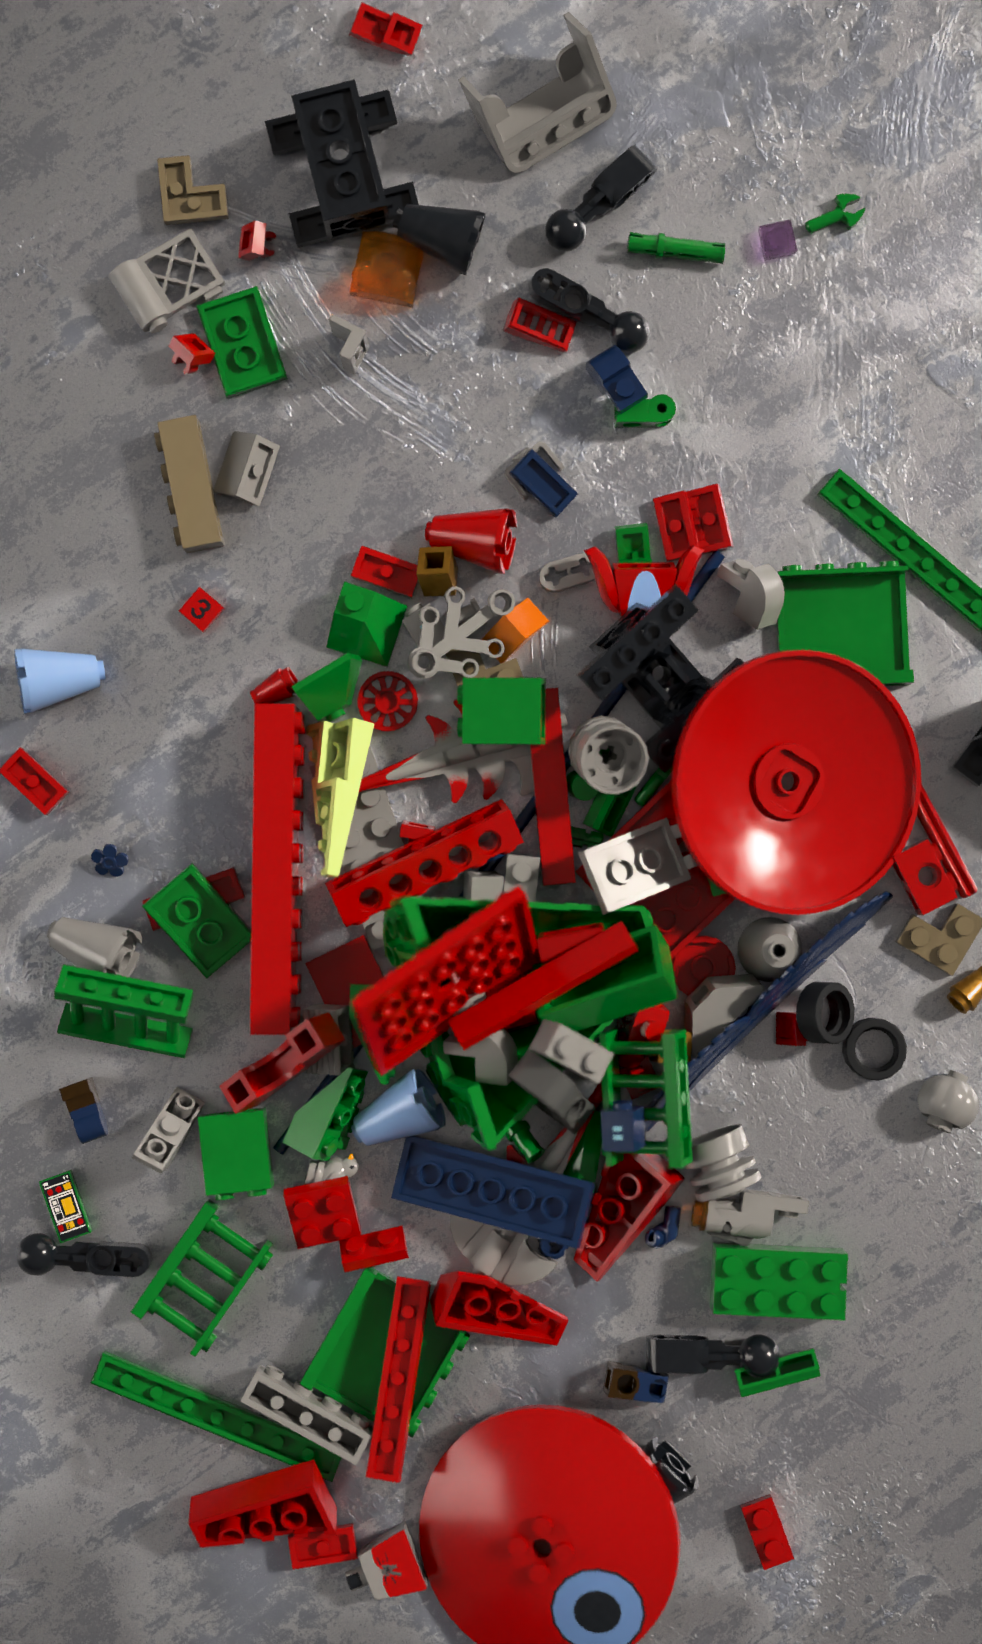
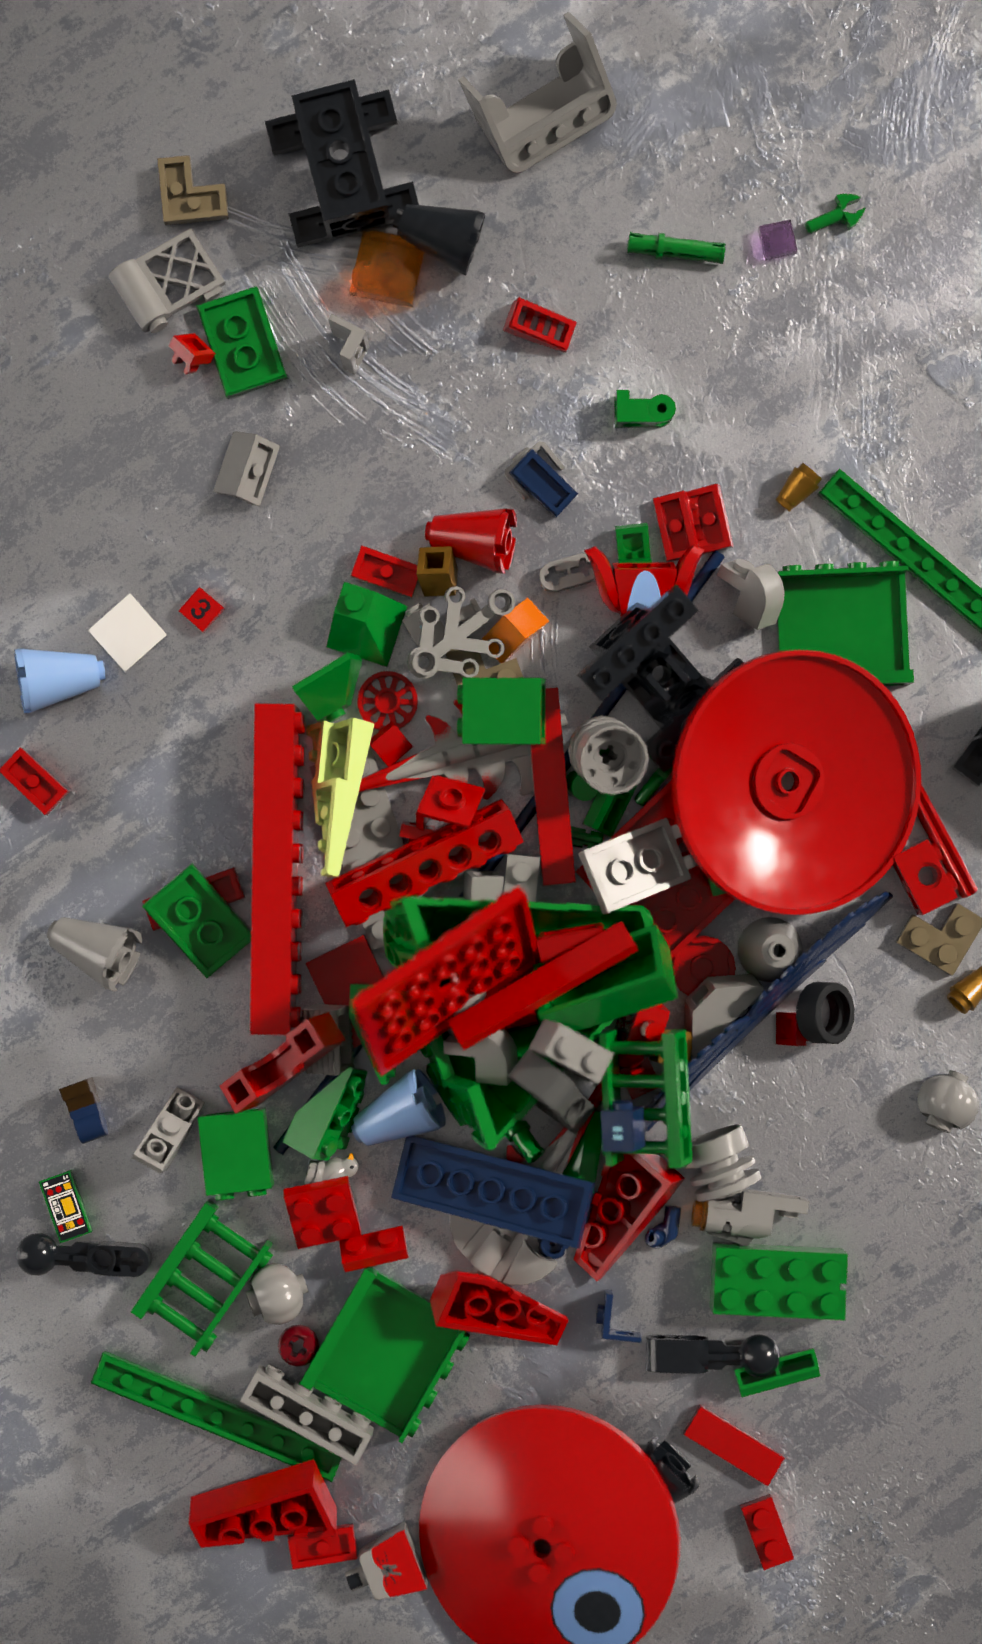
green fence [54,964,193,1059] -> none
dark blue plant [91,844,129,877] -> none
dark tan brick [154,415,225,554] -> none
red tile [238,220,276,261] -> none
red cone [250,667,298,704] -> none
red slope [349,2,423,56] -> none
red plate [366,1276,432,1483] -> none
black beam [529,268,650,353] -> none
black beam [545,145,657,251] -> none
dark blue brick [586,345,648,415] -> none
leg [603,1361,669,1403] -> none
black tyre [842,1018,907,1081] -> none
none -> white sticker [88,593,167,672]
none -> light grey plant [245,1263,308,1325]
none -> dark red piece [278,1325,319,1367]
none -> red tile [370,721,413,766]
none -> red piece [416,775,485,831]
none -> dark blue bracket [596,1289,642,1343]
none -> red tile [683,1405,785,1486]
none -> pearl gold cone [775,463,822,512]

